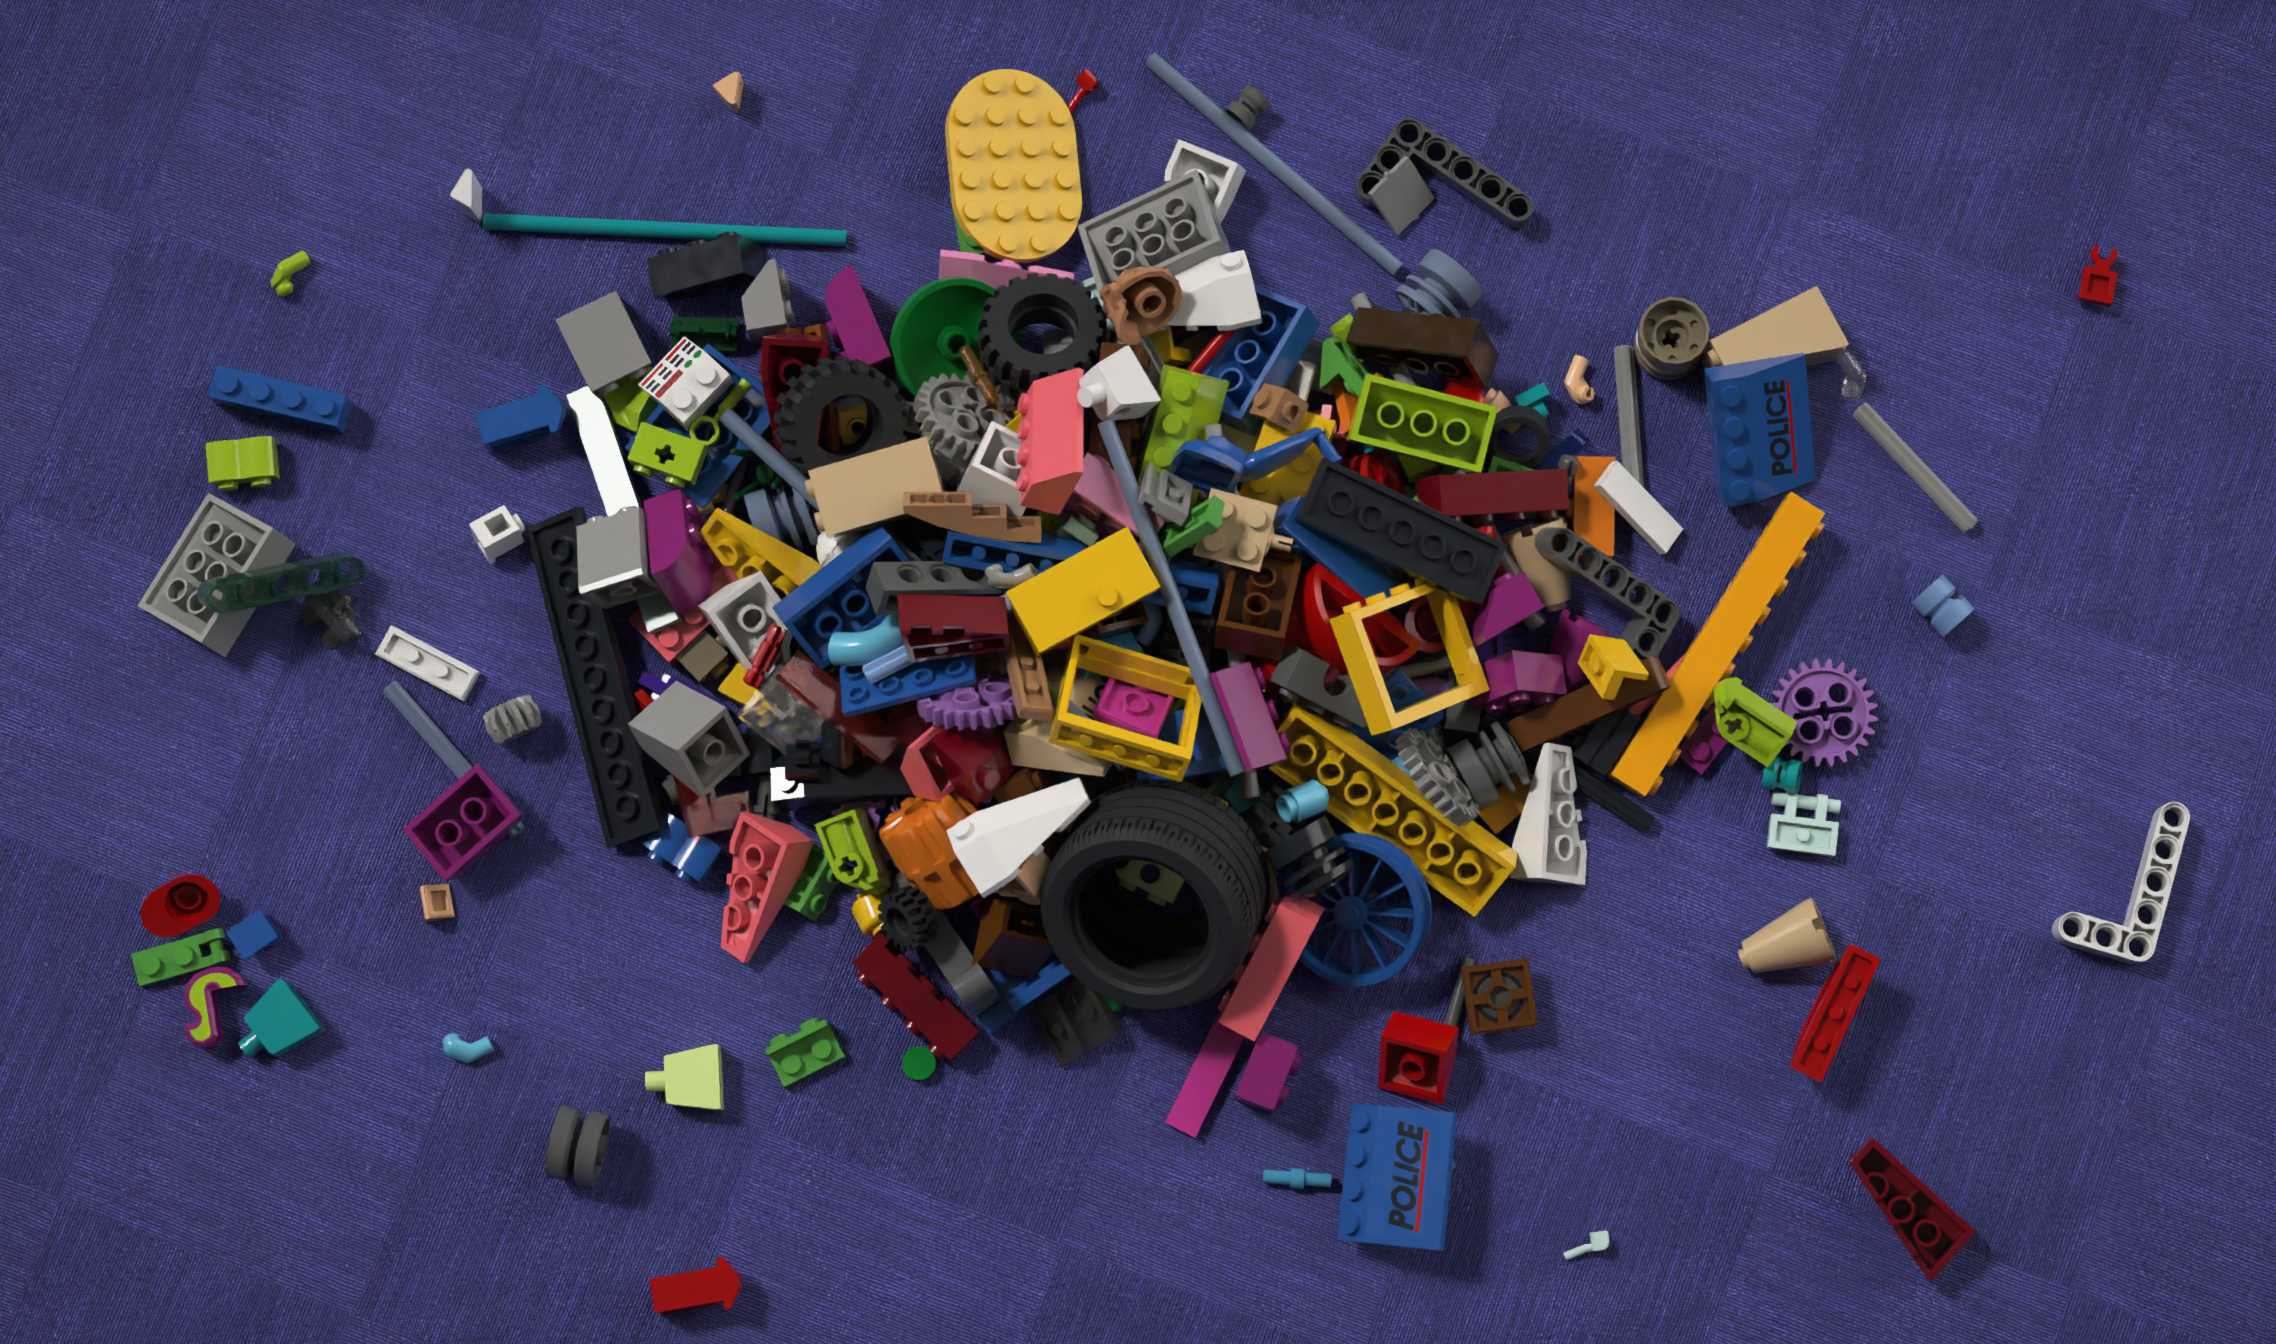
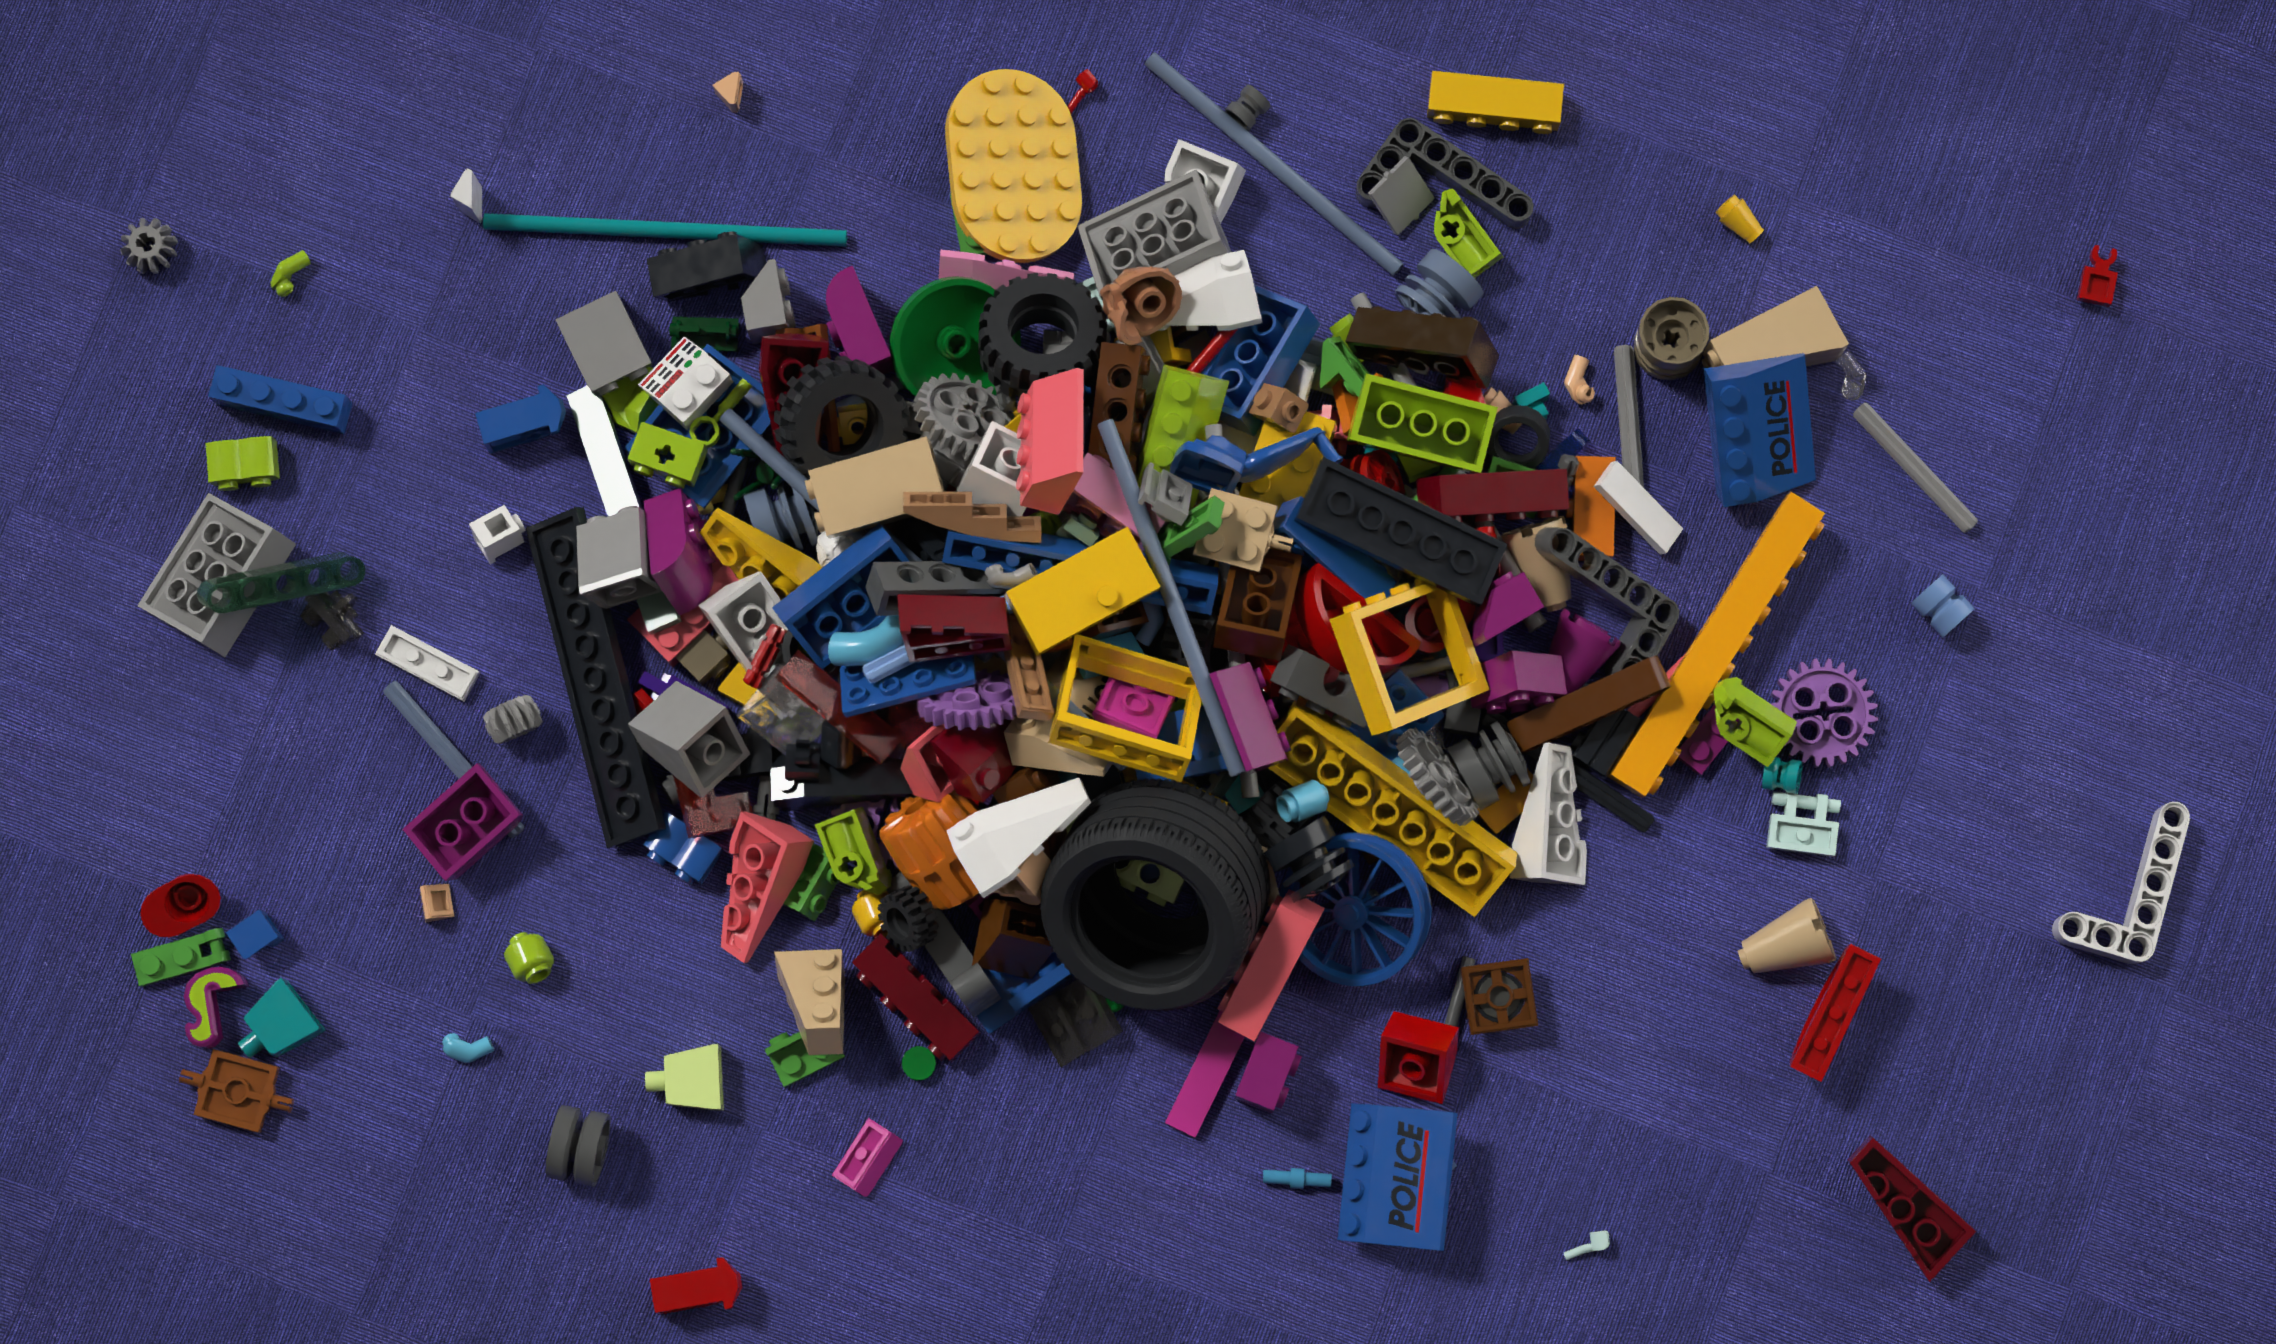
clear orange bar [959,345,999,405] -> none
white torso [1077,345,1161,421] -> none
yellow panel [1578,634,1649,700] -> none
none -> light grey gear [120,218,178,274]
none -> dark orange plate [179,1049,294,1133]
none -> lime head [504,932,554,984]
none -> tan wedge [774,949,845,1055]
none -> dark pink slope [832,1118,903,1197]
none -> yellow brick [1427,71,1564,134]
none -> lime piece [1434,188,1504,278]
none -> yellow cone [1715,194,1764,244]

